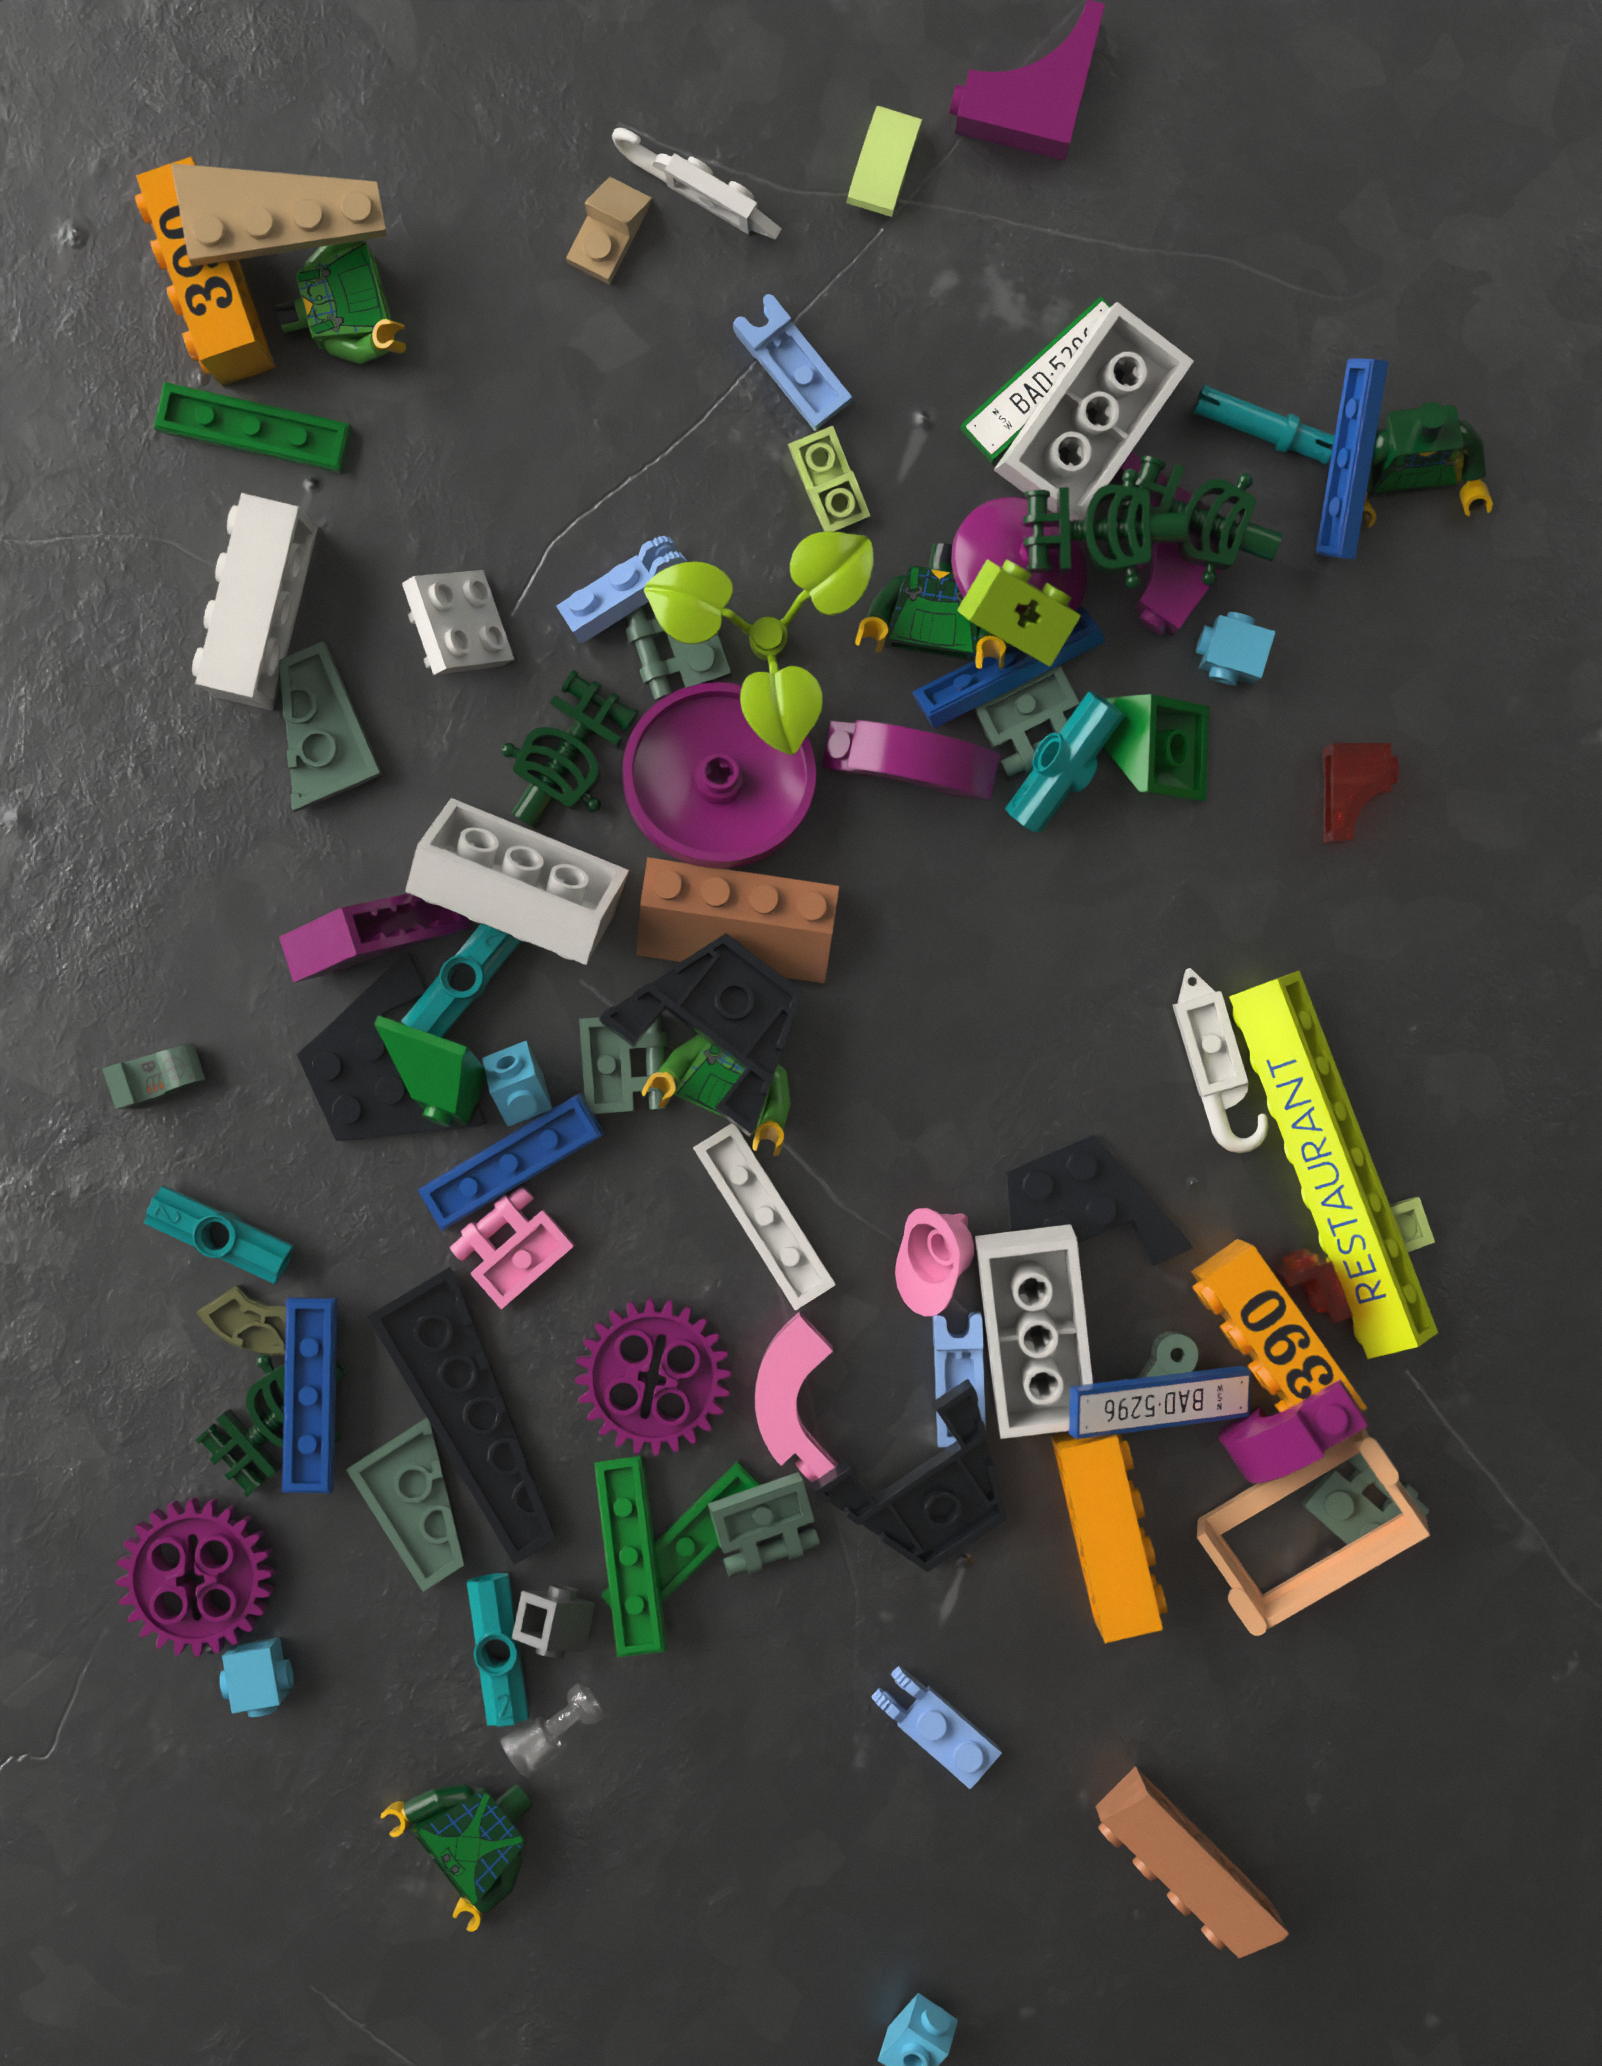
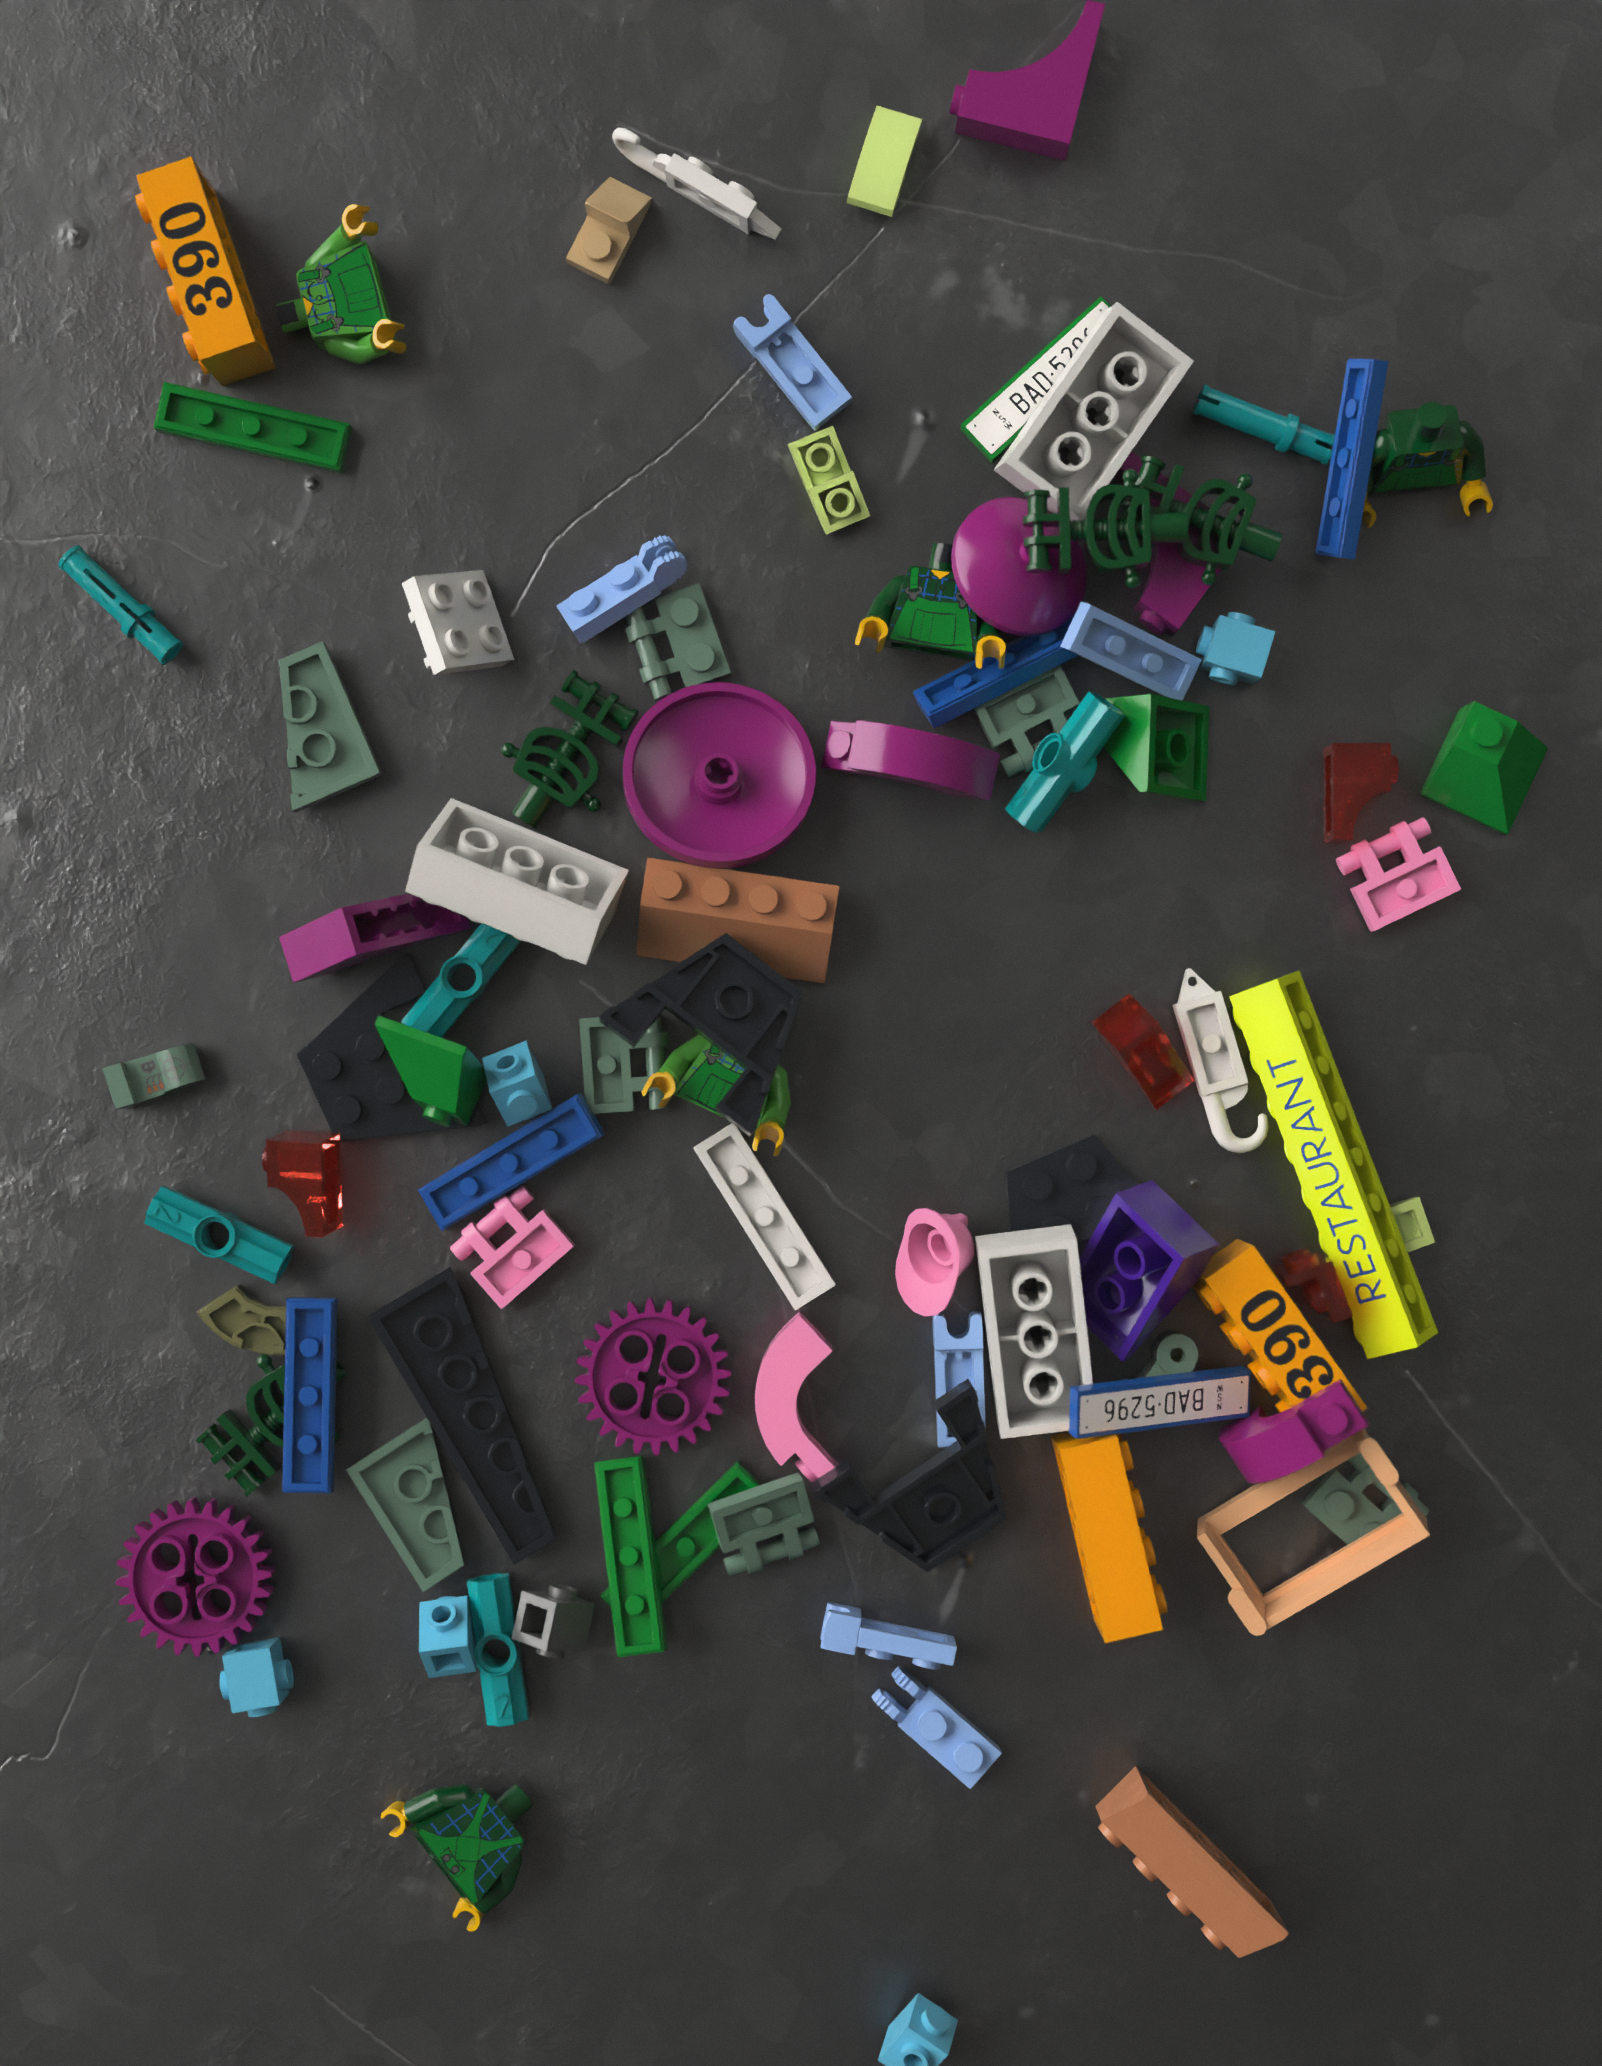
tan wing [171,163,387,266] -> none
white brick [192,493,318,711] -> none
clear piece [501,1681,605,1778] -> none
lime plant [644,531,873,755] -> none
lime brick [957,559,1081,667] -> none
none -> teal pin [58,545,183,665]
none -> clear red arch [262,1130,343,1238]
none -> medium azure brick [419,1596,477,1678]
none -> light blue plate [820,1602,957,1670]
none -> light blue plate [1061,601,1202,700]
none -> dark purple slope [1079,1180,1220,1362]
none -> clear red arch [1091,993,1195,1110]
none -> bright pink plate [1336,817,1461,932]
none -> green slope [1419,701,1548,835]

